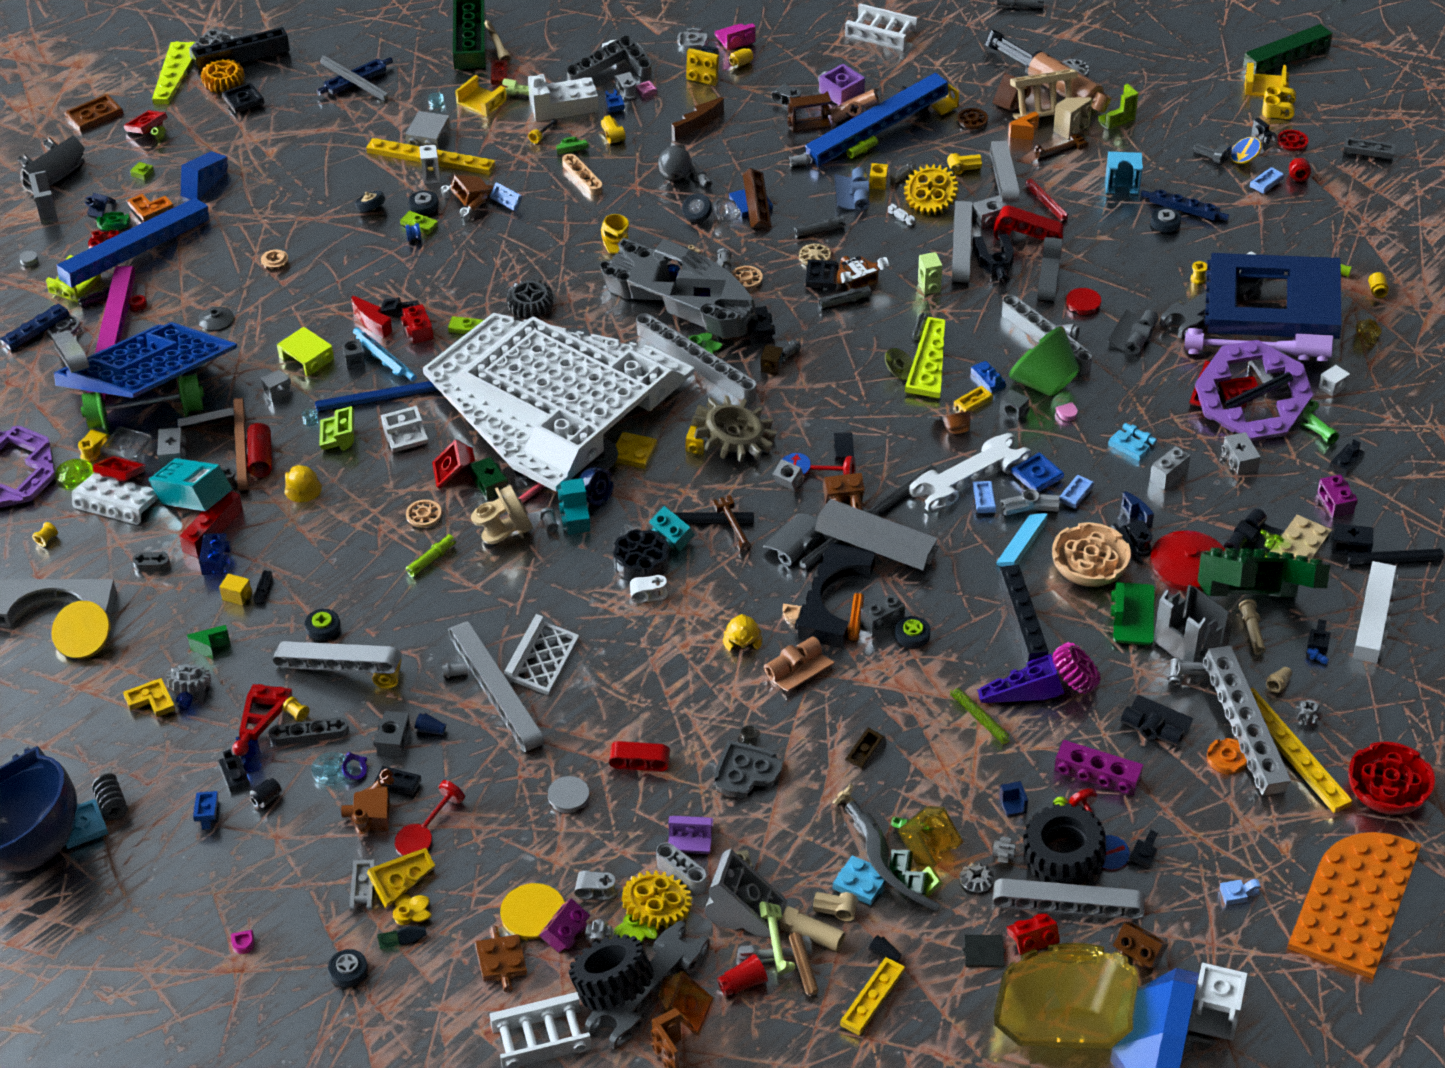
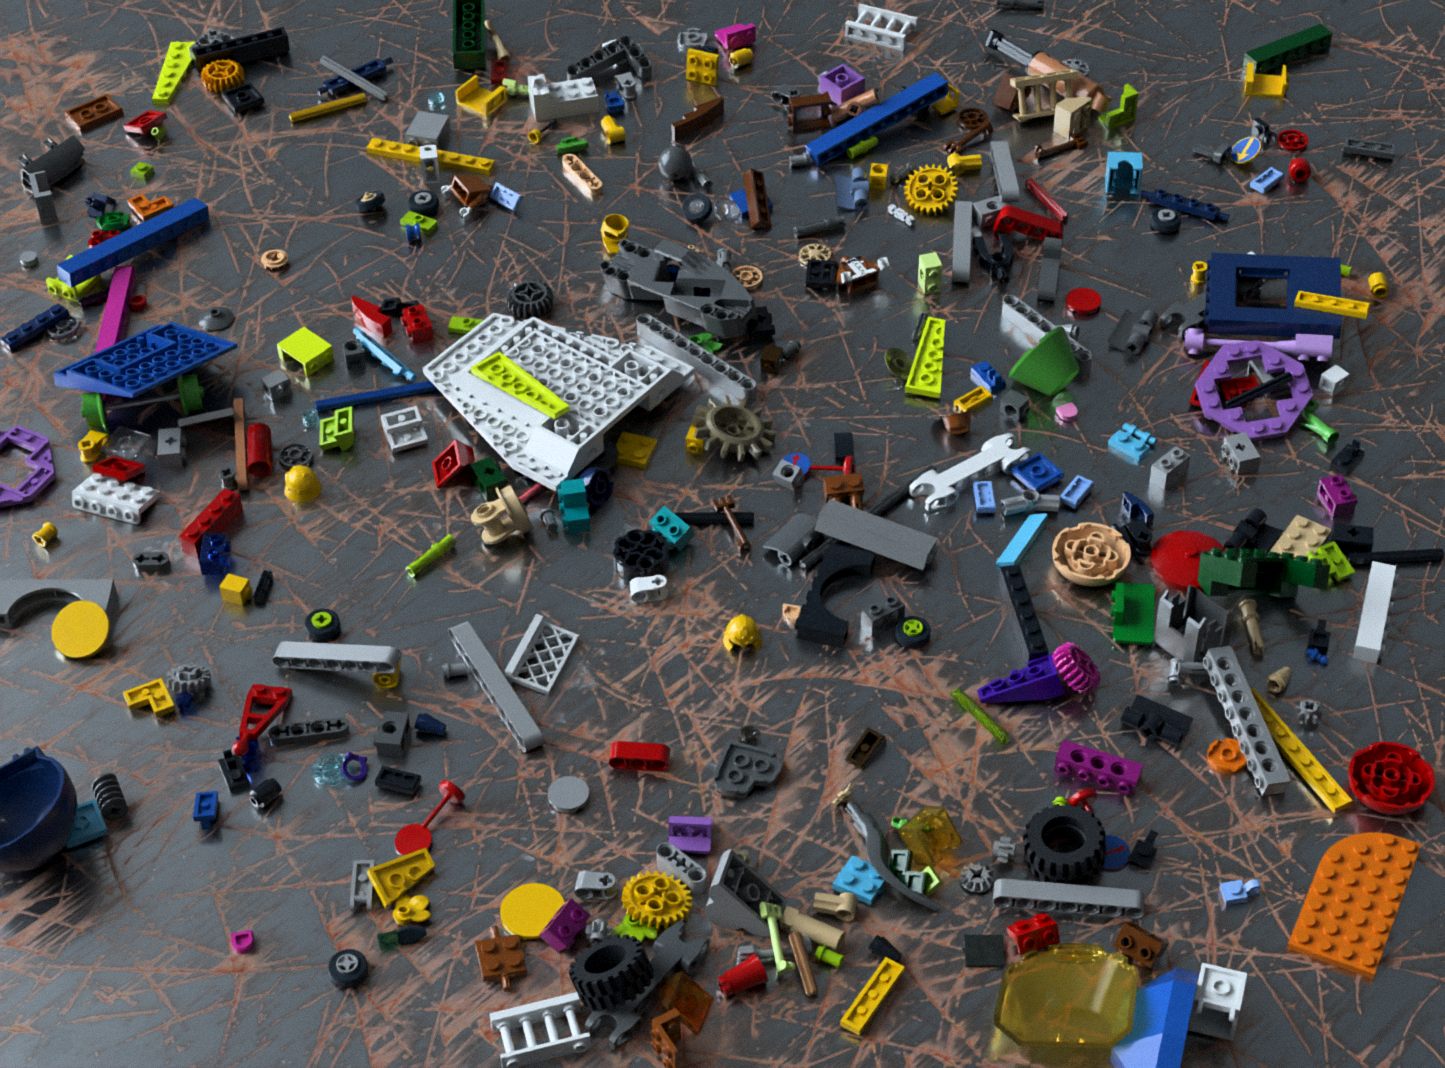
light grey beam [51,330,89,373] -> none
clear neon green dish [55,458,93,488] -> none
teal piece [148,458,233,511] -> none
blue wedge [180,151,228,200] -> none
green slope [187,625,230,659] -> none
yellow bush [282,696,310,722] -> none
dark orange torso [341,769,394,834] -> none
light nougat wheel [406,500,442,528] -> none
bright pink tile [635,81,657,98] -> none
nougat panel [764,636,835,692] -> none
dark grey pin [818,286,871,309] -> none
orange axle [848,593,864,641] -> none
dark blue panel [999,781,1028,817] -> none
orange slope [1008,111,1039,140] -> none
clear neon green plant [1260,529,1285,549] -> none
yellow piece [1262,86,1297,119] -> none
clear yellow piece [1355,318,1382,345] -> none
none -> flat silver wheel [278,442,313,469]
none -> yellow axle [289,93,367,122]
none -> neon yellow wing [471,351,570,419]
none -> lime pin [814,945,844,969]
none -> reddish brown hinge [943,121,993,154]
none -> yellow tile [1294,291,1371,319]
none -> lime plate [1306,541,1355,586]

